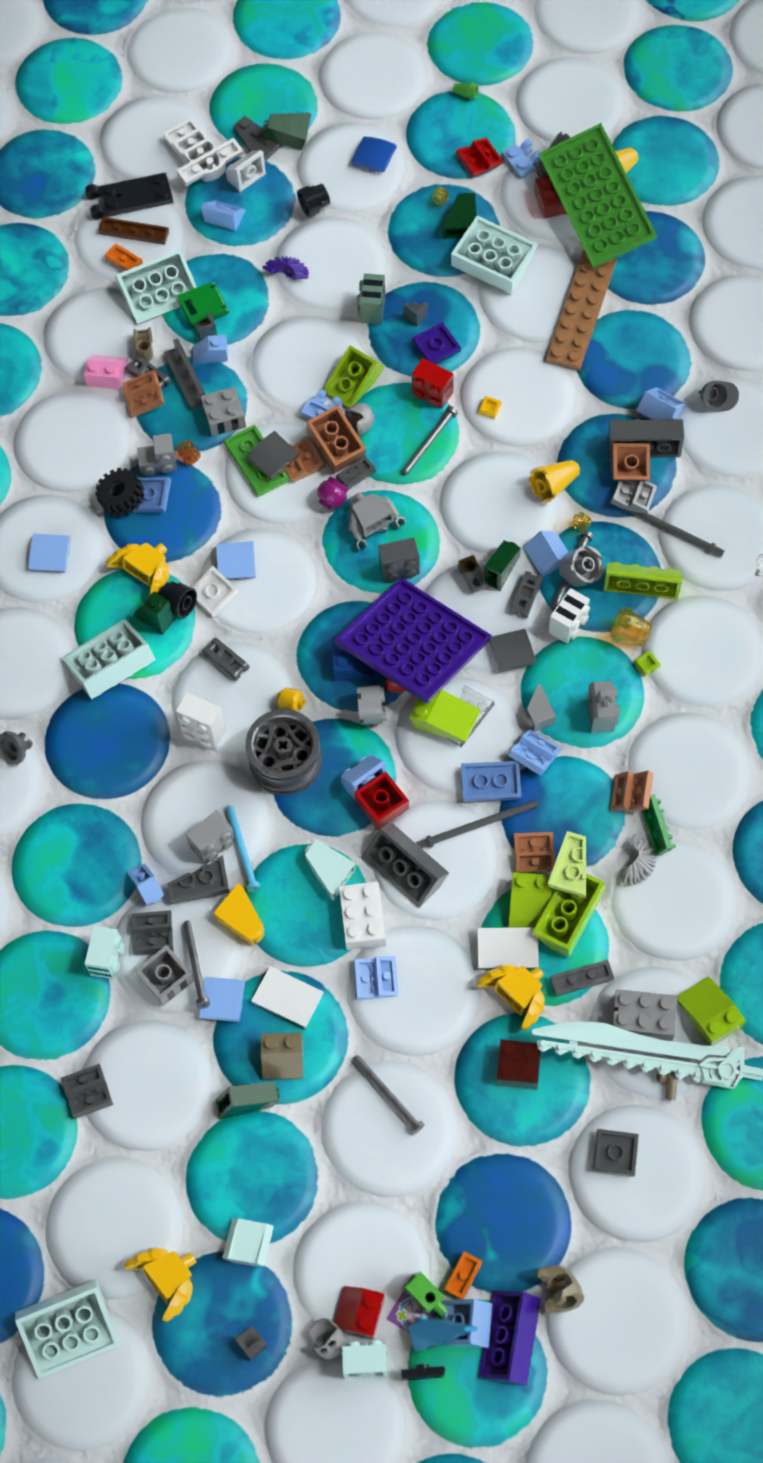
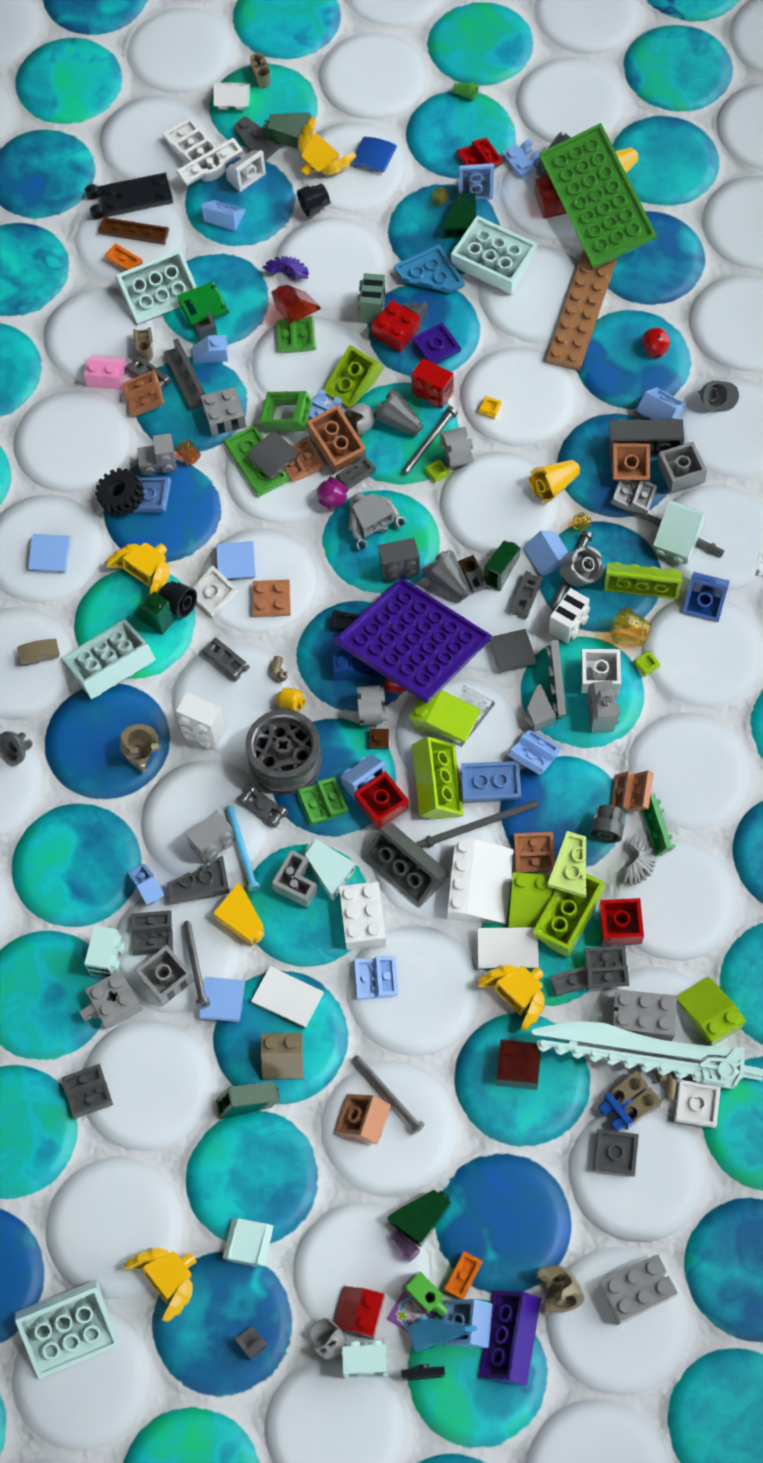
none -> dark tan slope [17,639,60,664]
none -> light grey hinge [80,970,142,1029]
none -> dark tan piece [119,724,161,773]
none -> white slope [213,82,250,110]
none -> dark grey plate [237,784,288,828]
none -> dark tan beam [250,53,271,88]
none -> nougat plate [253,579,291,617]
none -> bright green window [259,391,313,432]
none -> dark tan arm [270,656,288,682]
none -> clear red slope [271,285,321,323]
none -> light grey brick [272,850,317,908]
none -> bright green slope [276,316,316,353]
none -> bright green slope [297,777,349,826]
none -> yellow torso [298,117,356,176]
none -> black plate [329,610,360,632]
none -> nougat slope [334,1094,391,1144]
none -> reddish brown plate [370,729,389,749]
none -> red brick [371,300,421,353]
none -> dark grey cone [374,389,424,437]
none -> dark green slope [387,1190,451,1247]
none -> clear purple cone [389,1231,420,1262]
none -> dark azure plate [394,245,465,293]
none -> lime slope [411,736,464,820]
none -> dark grey cone [422,550,472,601]
none -> lime tile [425,459,450,483]
none -> light grey brick [440,426,474,467]
none -> white slope [447,837,514,925]
none -> light blue slope [457,163,494,200]
none -> light grey wing [546,640,566,719]
none -> white brick [581,649,621,694]
none -> dark grey slope [584,945,629,988]
none -> dark grey piece [589,805,624,843]
none -> dark tan hips [598,1070,662,1131]
none -> red brick [599,898,644,946]
none -> light grey piece [599,1254,678,1325]
none -> red helmet [641,327,670,358]
none -> light aqua slope [653,500,705,563]
none -> light grey brick [657,442,707,493]
none -> white plate [674,1080,721,1128]
none -> blue slope [682,571,730,622]

